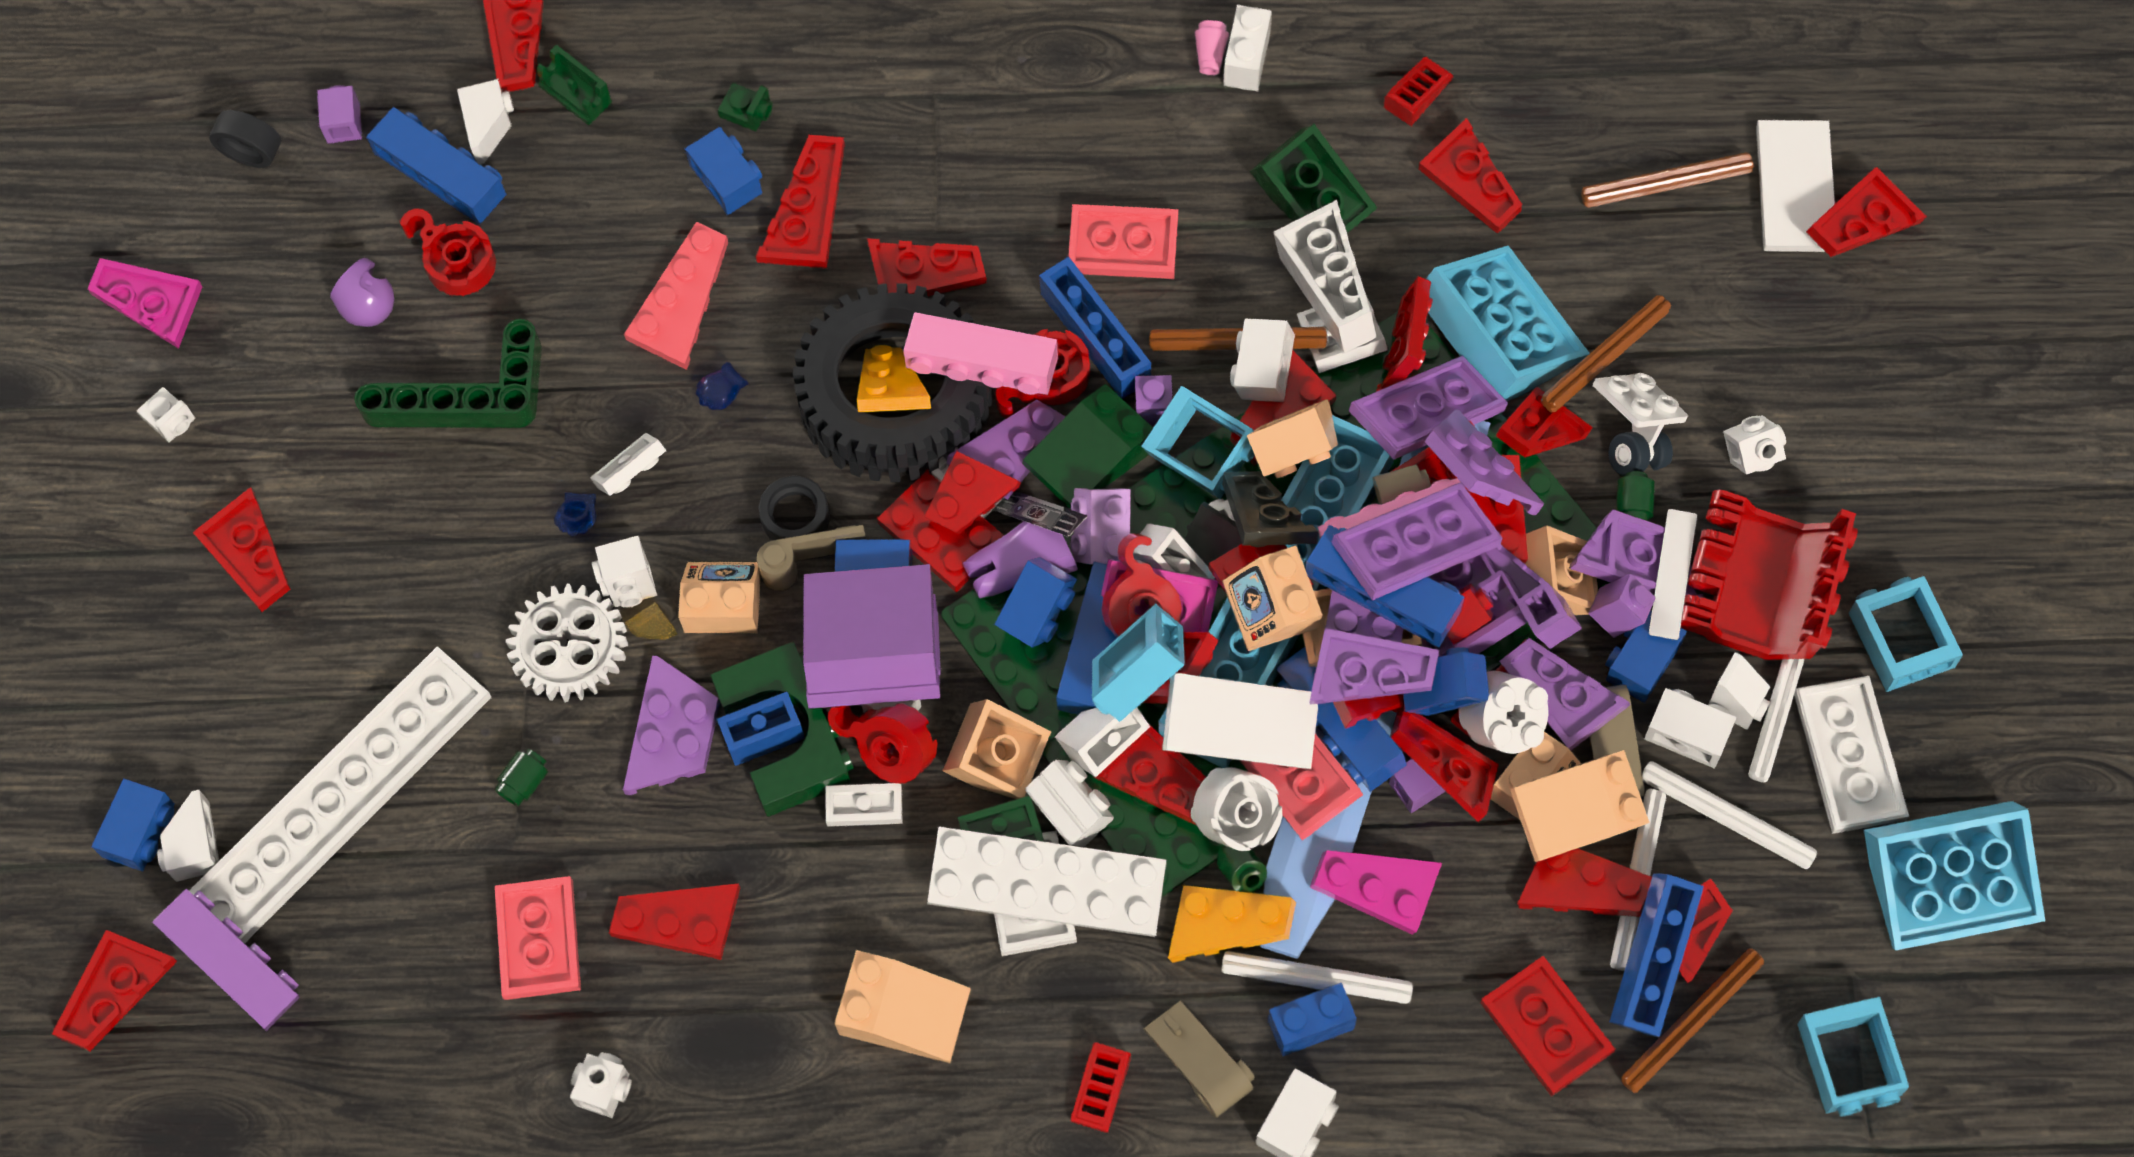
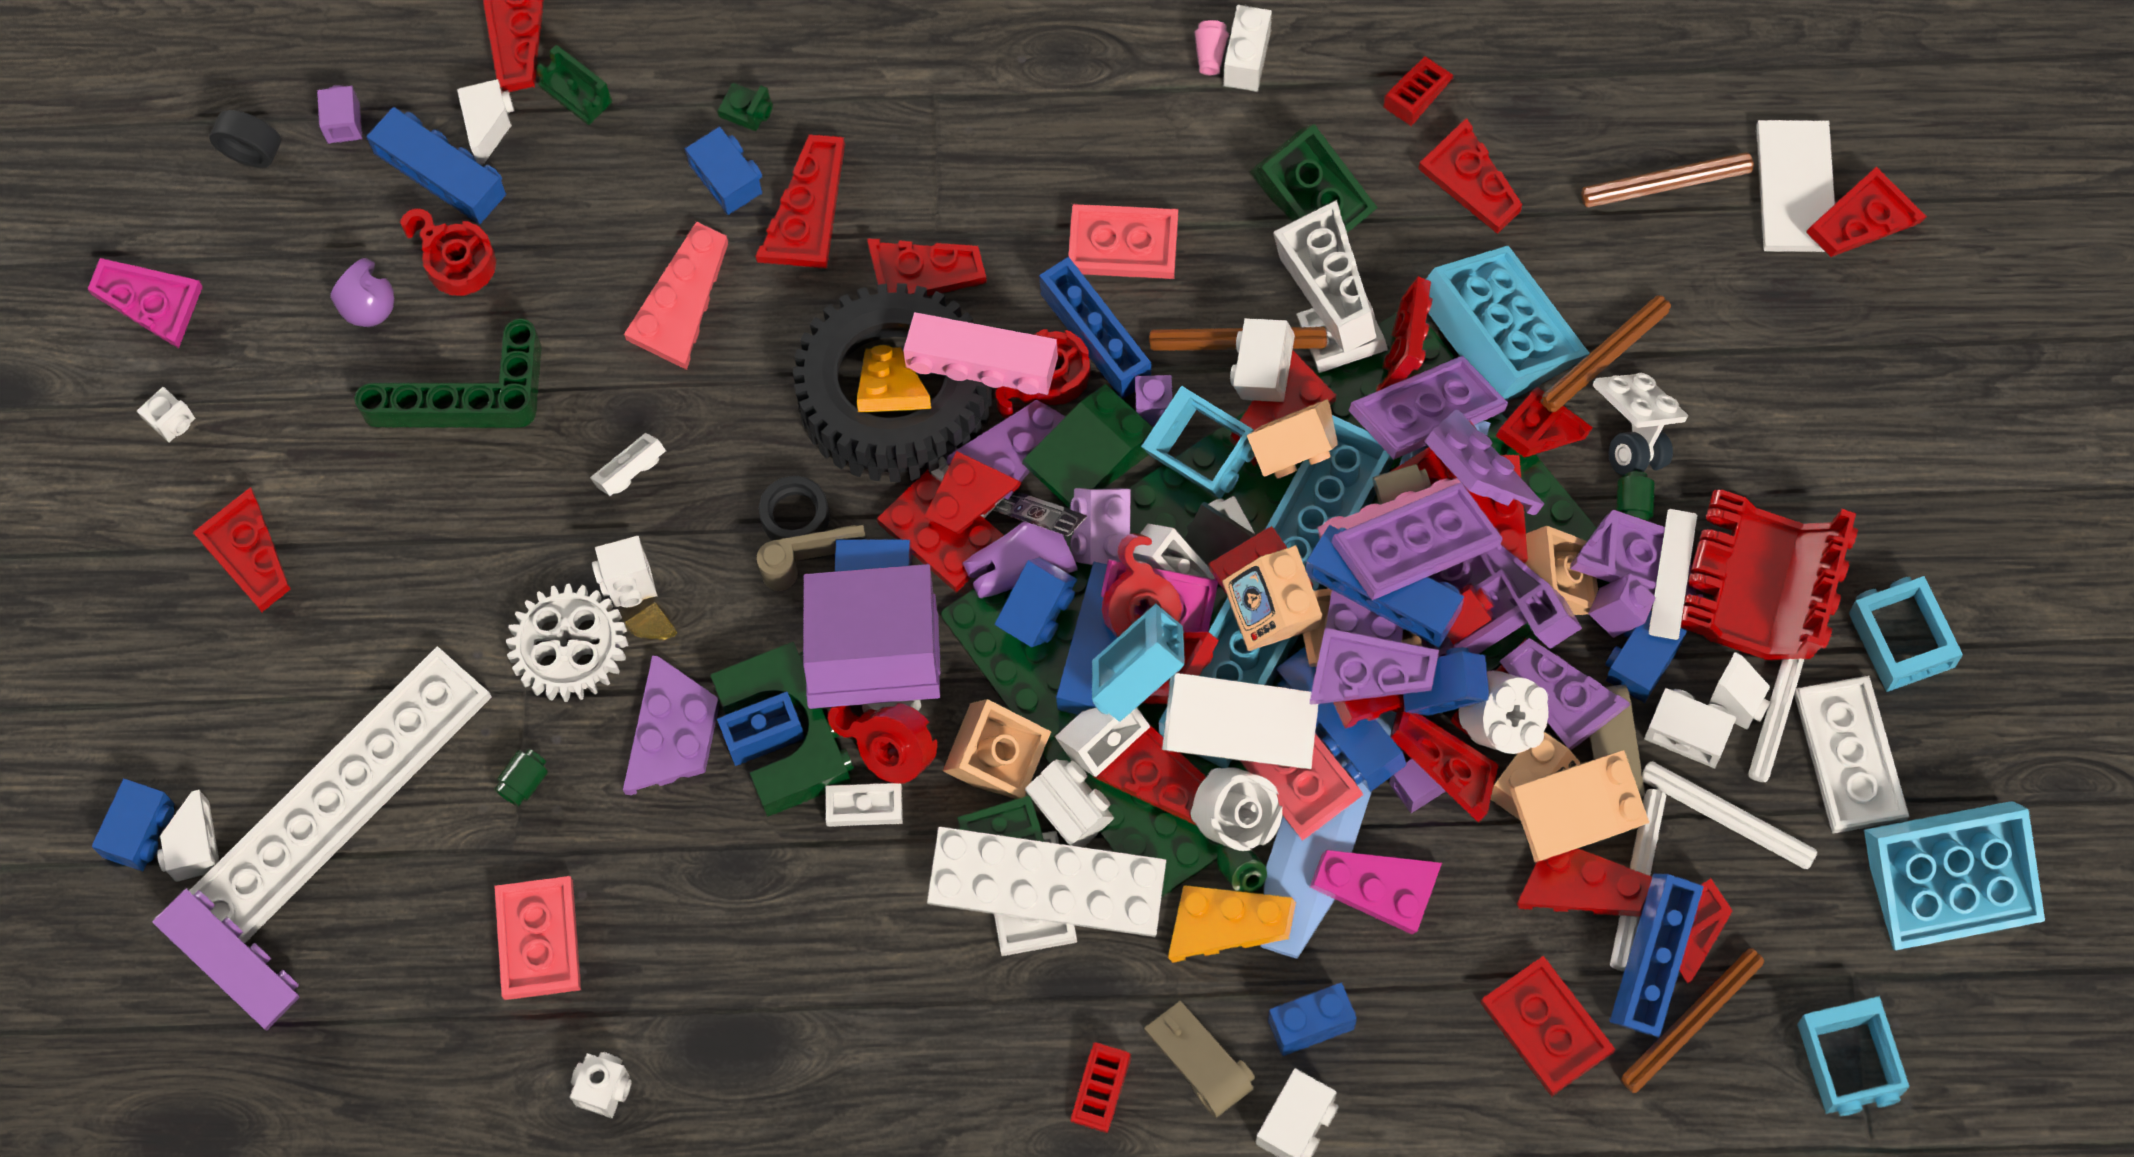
red wing [52,930,177,1051] -> none
clear blue animal [554,492,596,537] -> none
red wing [609,883,740,960] -> none
light nougat slope [678,562,761,633] -> none
clear blue animal [696,362,749,410] -> none
light nougat slope [835,950,971,1063] -> none
pearl dark grey wing [1222,471,1319,547] -> none
white axle [1222,951,1413,1004] -> none
white brick [1723,415,1786,475] -> none

